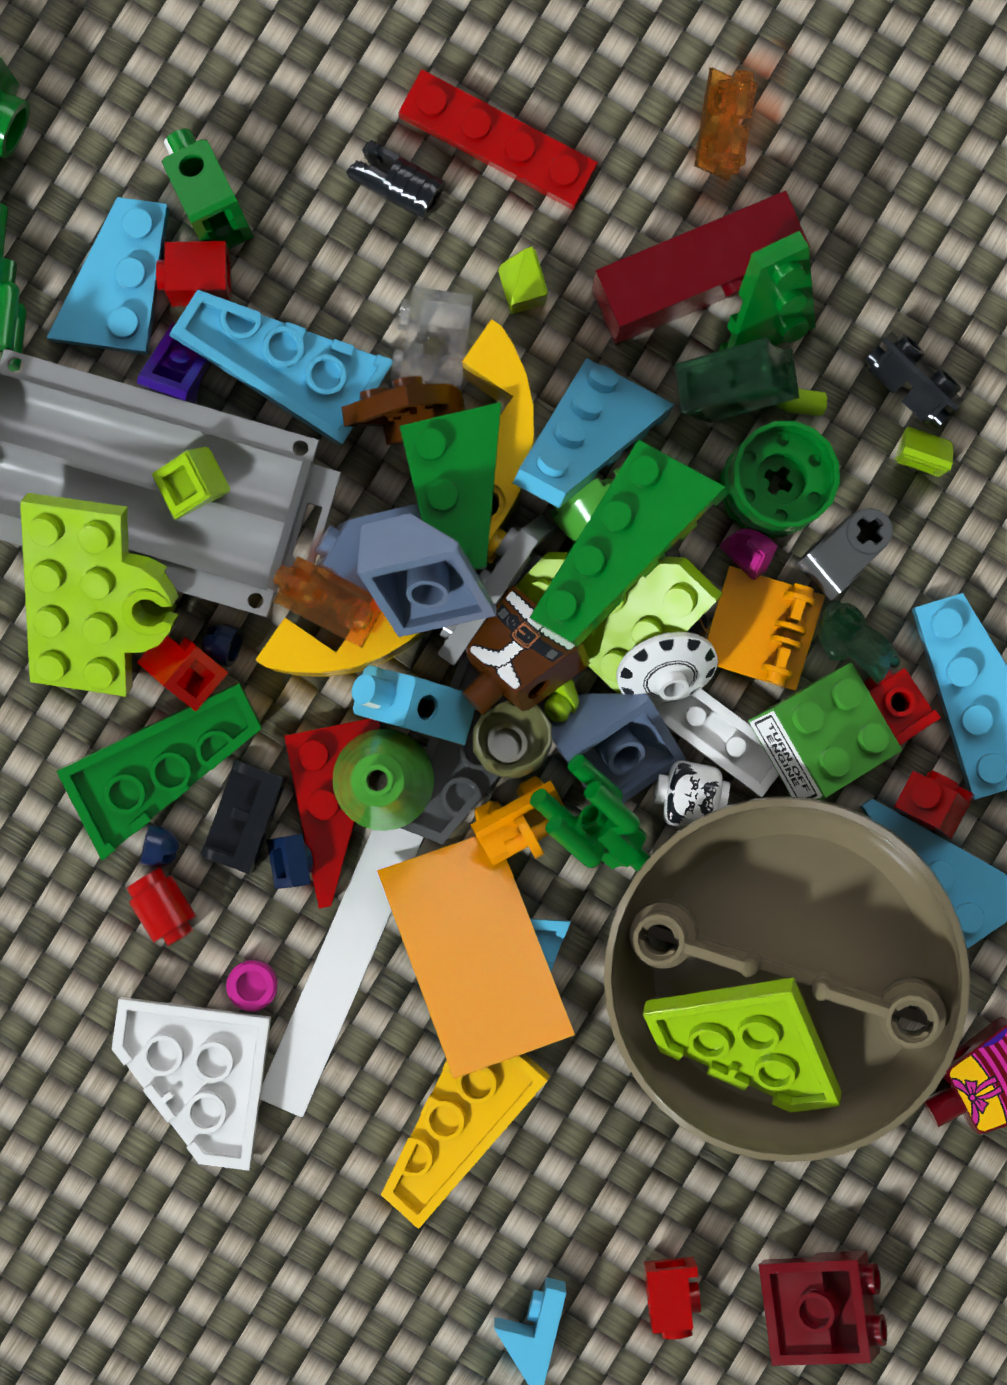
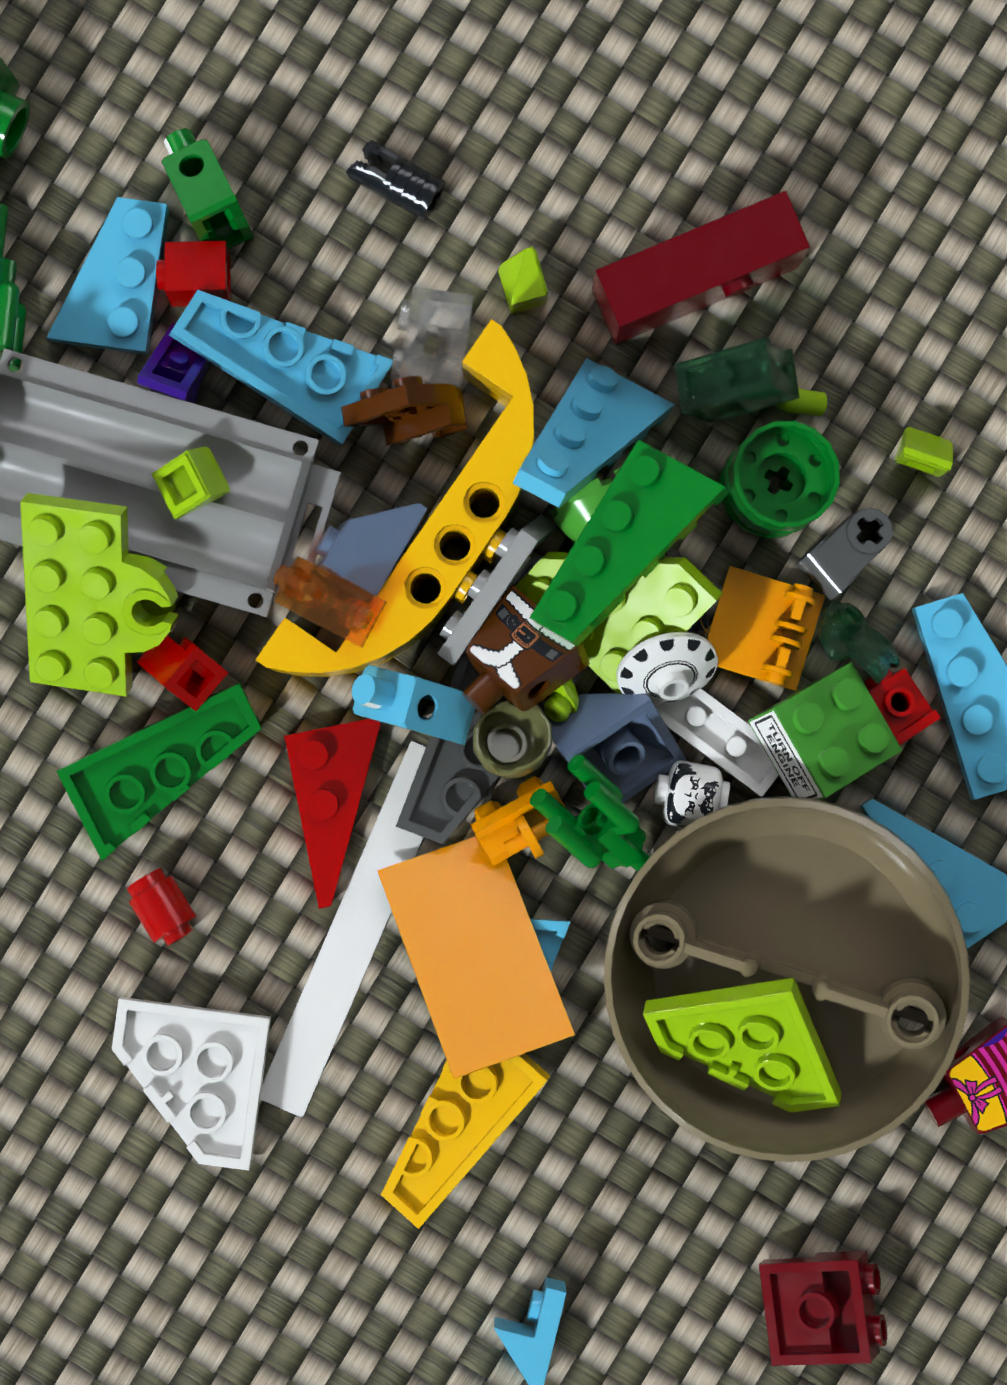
dark blue hinge [140,825,179,867] -> none
dark blue hinge [201,624,244,667] -> none
black hinge [201,759,288,874] -> none
dark pink tile [226,959,278,1011] -> none
dark blue plate [267,834,313,889] -> none
bright green cone [333,729,434,831] -> none
sand blue slope [357,513,496,637] -> none
red plate [398,69,598,210] -> none
green wing [400,402,501,571] -> none
red brick [643,1256,701,1339] -> none
clear orange hinge [694,67,758,180] -> none
green wing [717,231,816,370] -> none
dark pink tile [720,528,778,580] -> none
black hinge [865,332,964,429] -> none
red brick [894,770,975,840] -> none

